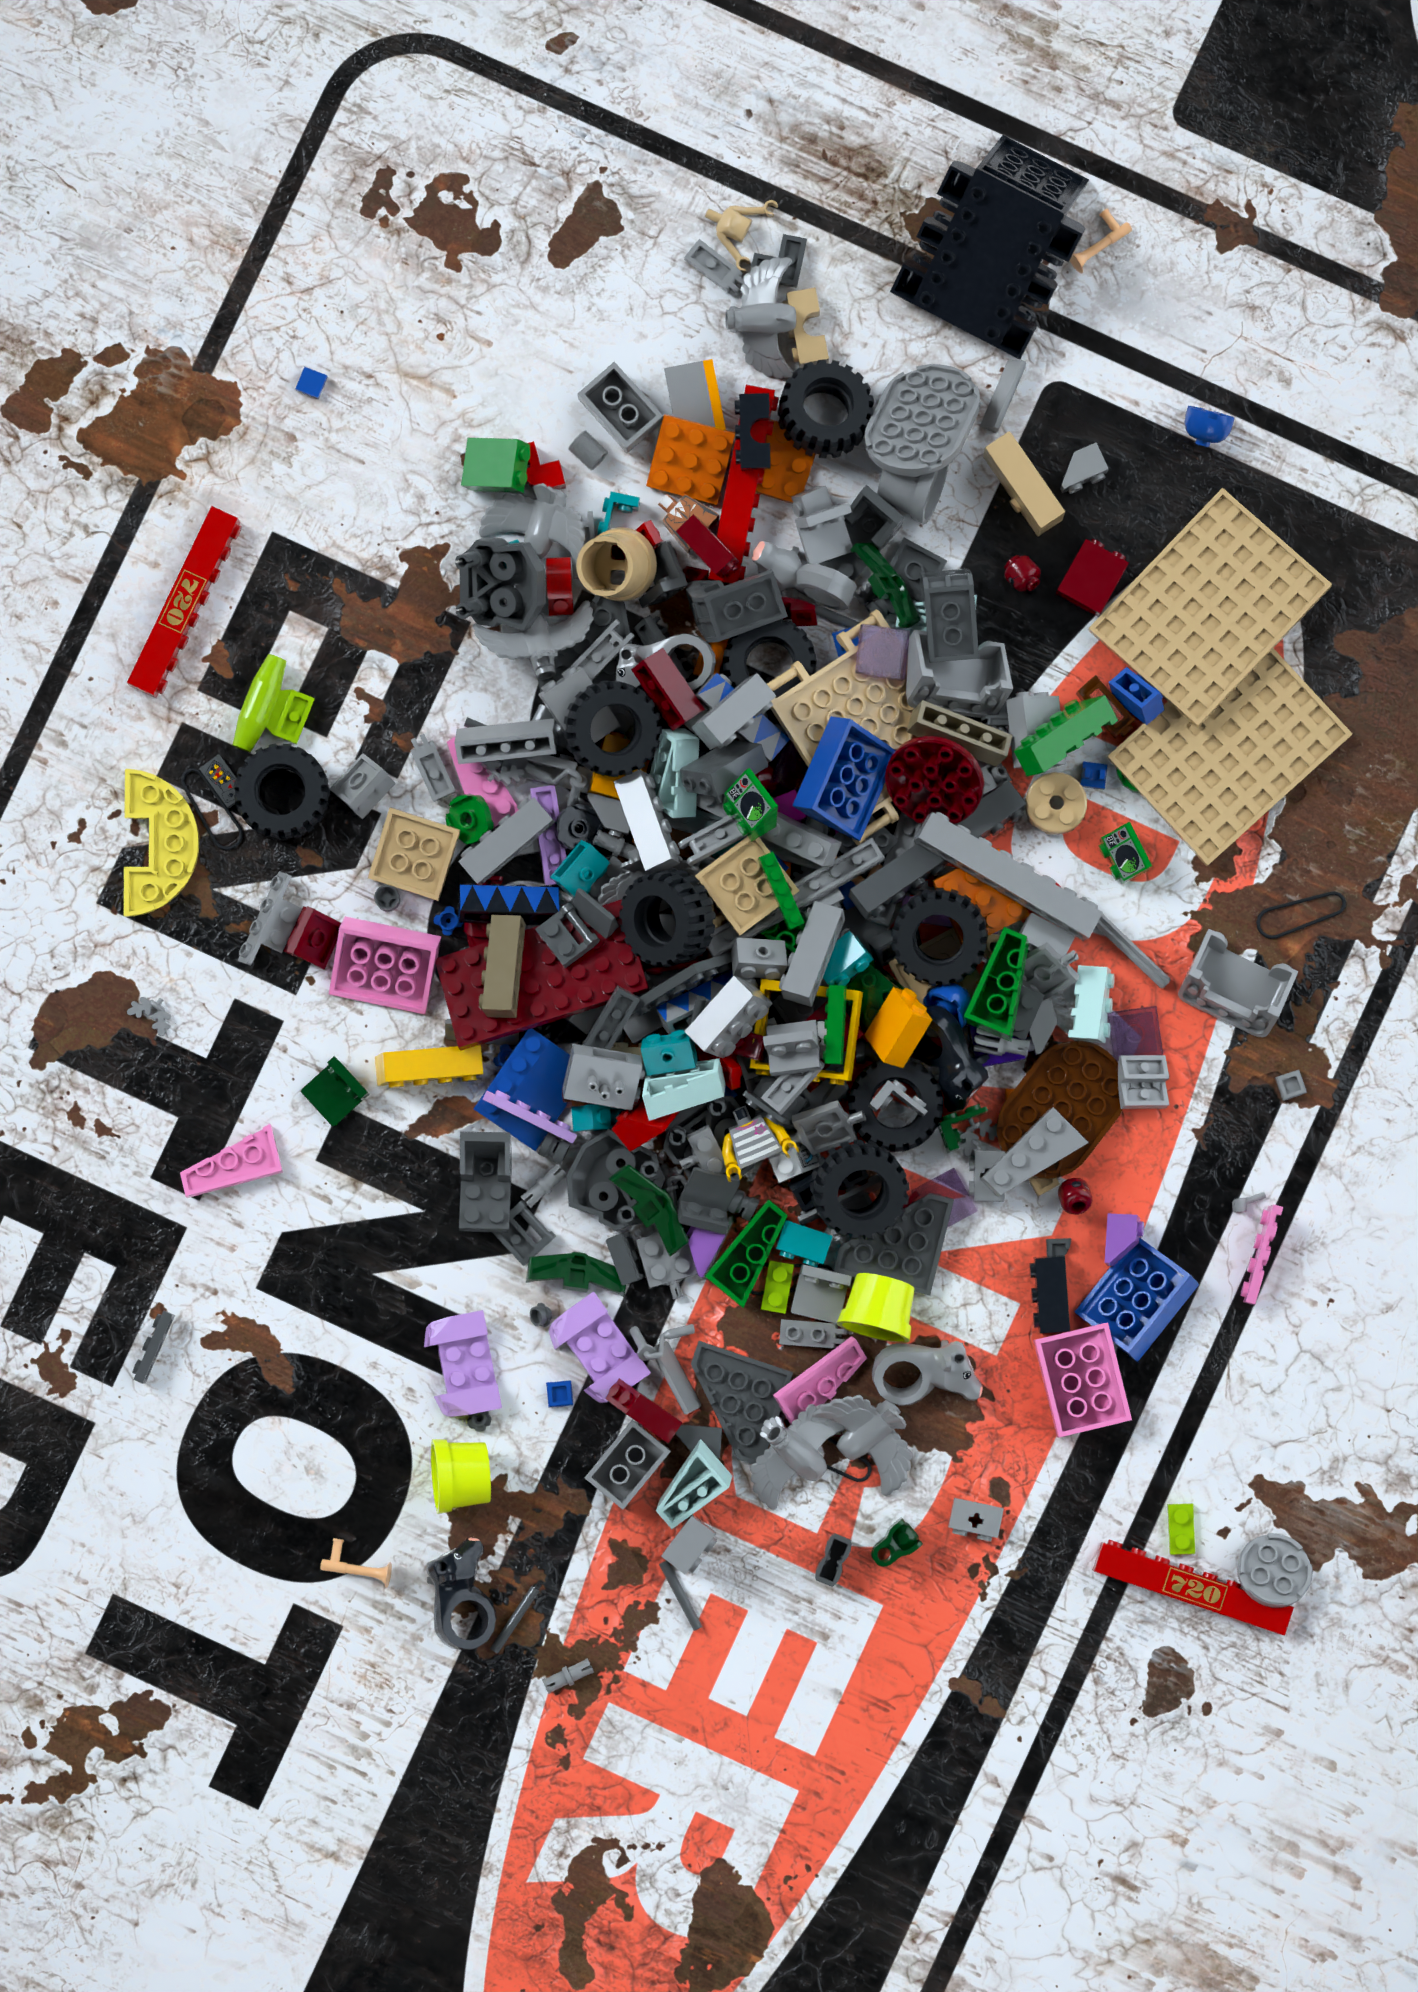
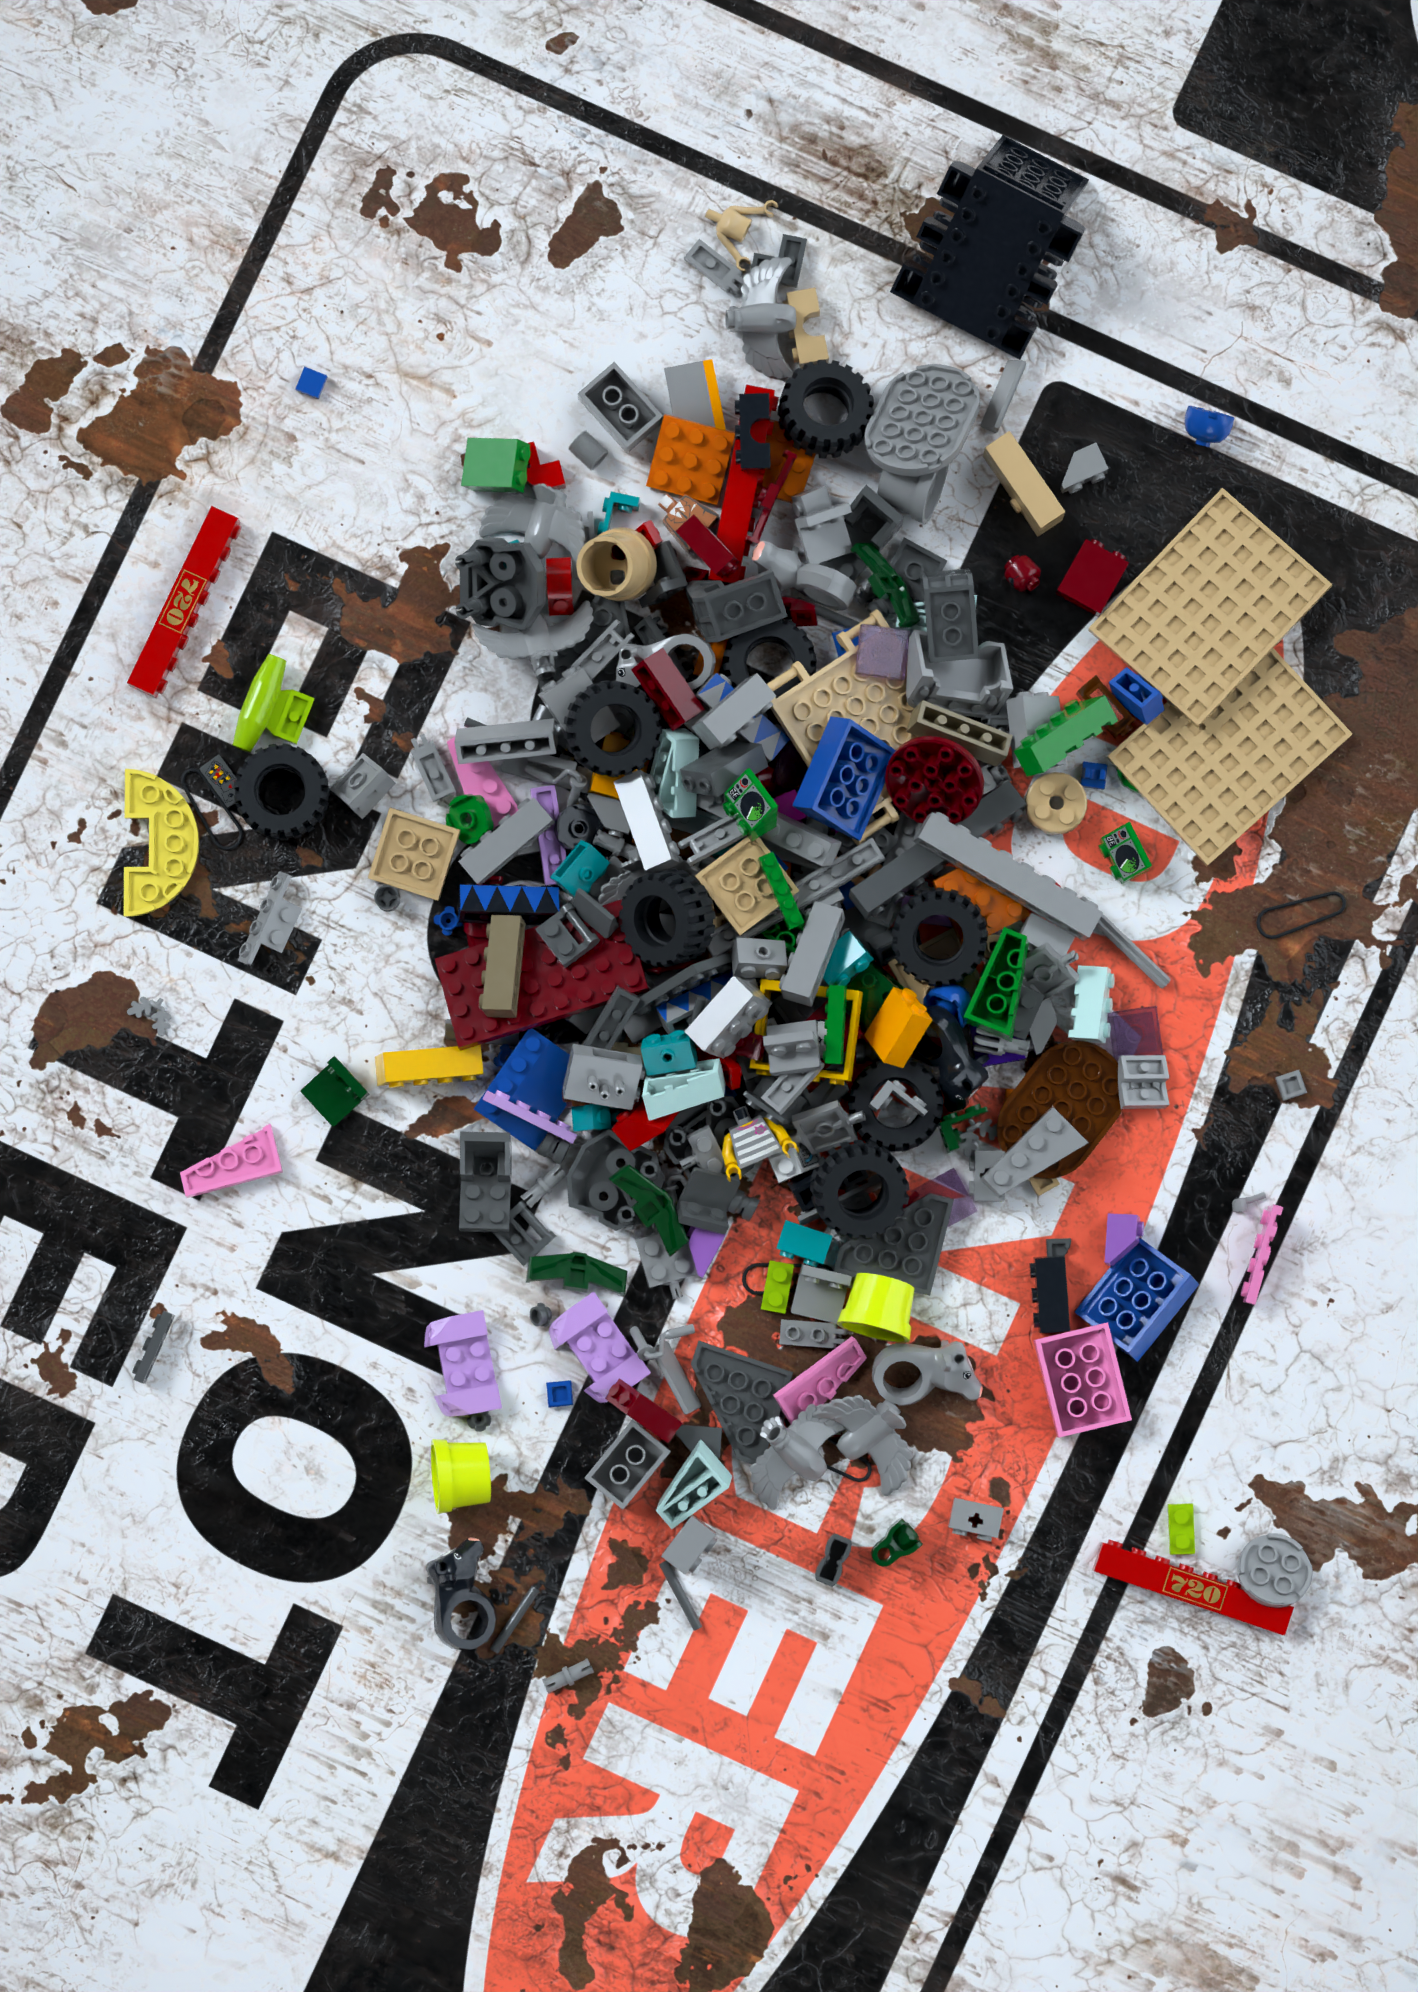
dark red bracket [283,906,341,970] -> none
light nougat piece [320,1538,392,1588] -> none
bright pink slope [329,916,441,1014] -> none
light grey animal [481,760,525,786] -> none
dark grey slope [606,1231,646,1285] -> none
green wedge [705,1199,788,1308] -> none
dark red head [1058,1178,1093,1215] -> none
light nougat piece [1070,208,1132,273] -> none
light grey windscreen [1178,929,1298,1037] -> none
none -> dark red plate [744,450,797,546]

